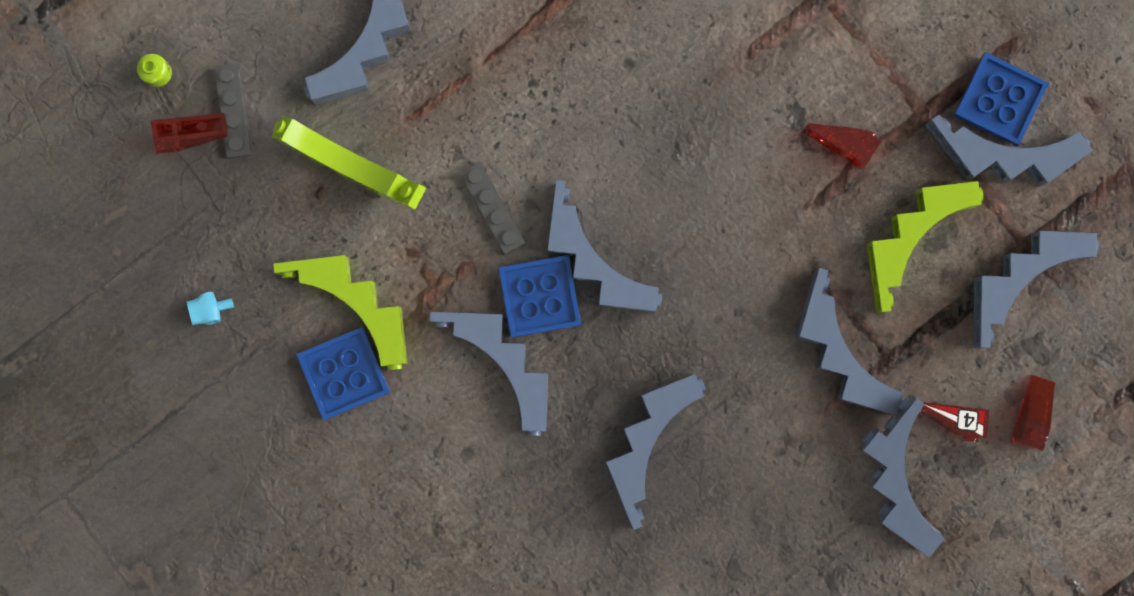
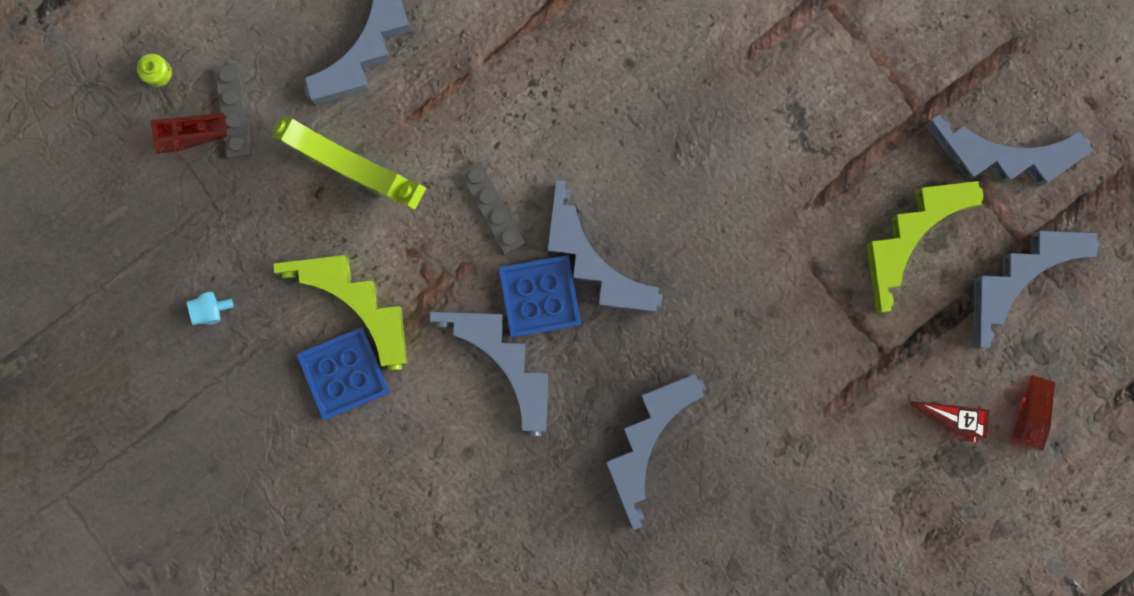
sand blue arch [795,268,904,416] -> none
clear red slope [802,123,881,169] -> none
sand blue arch [861,395,944,558] -> none
blue plate [953,52,1049,147] -> none

